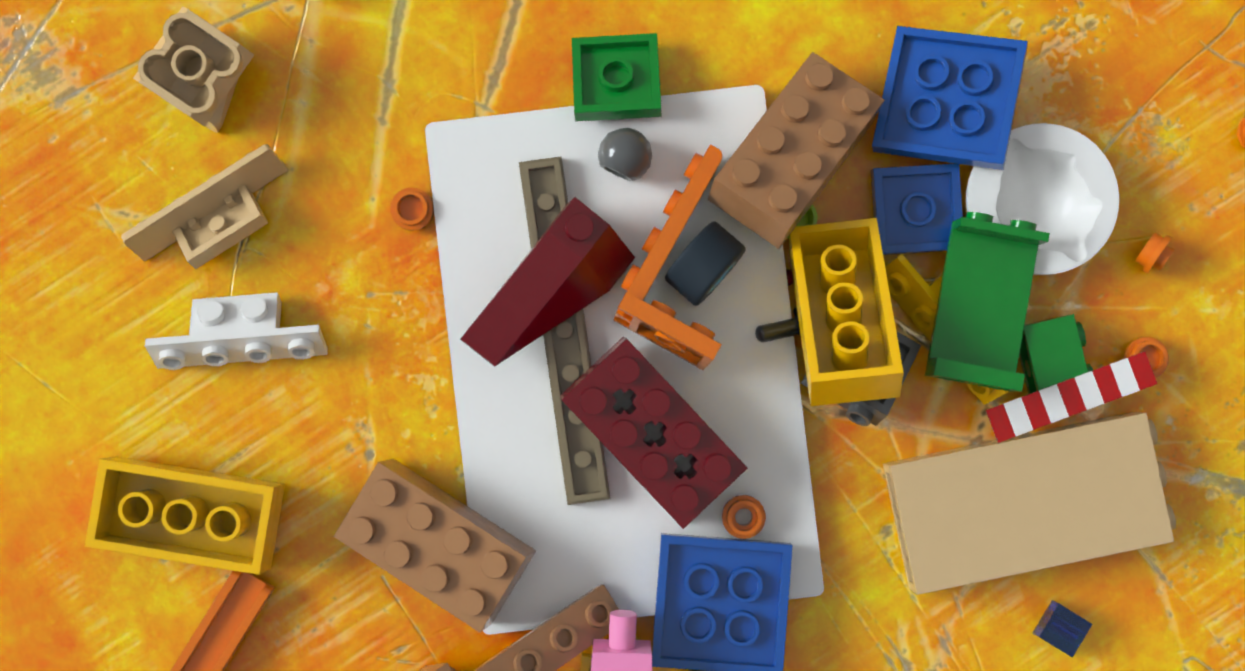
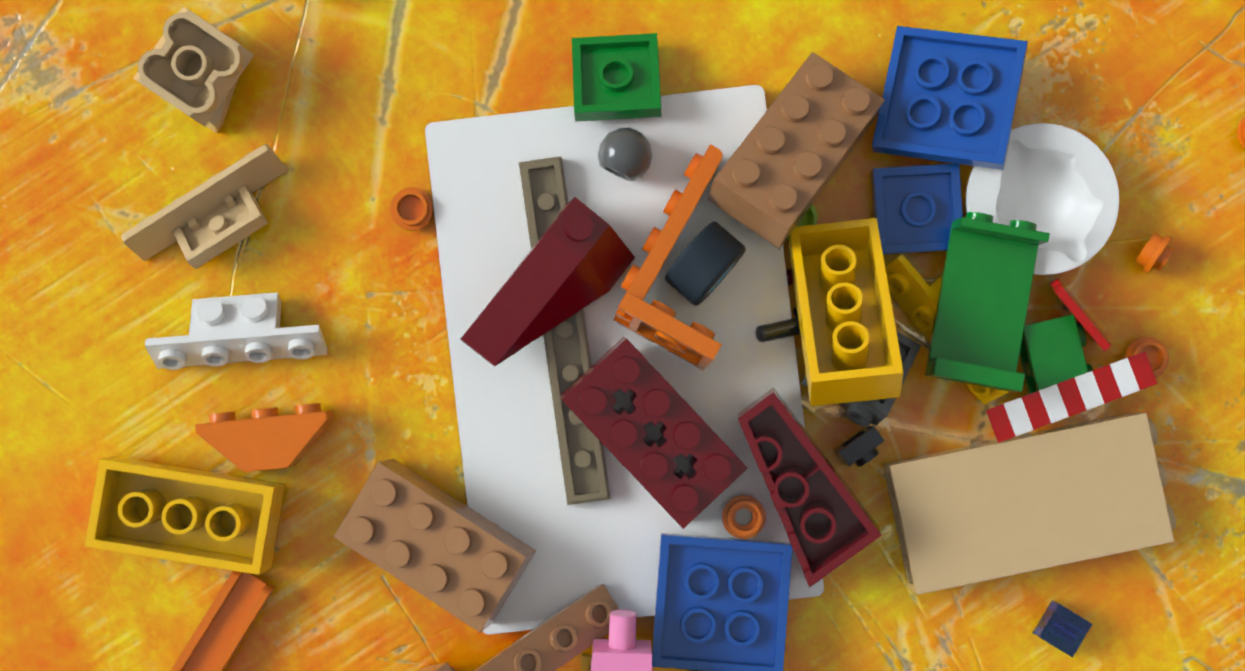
none -> orange slope [195,403,335,472]
none -> dark red wedge [738,387,882,588]
none -> black plate [833,426,884,467]
none -> red piece [1050,278,1111,352]

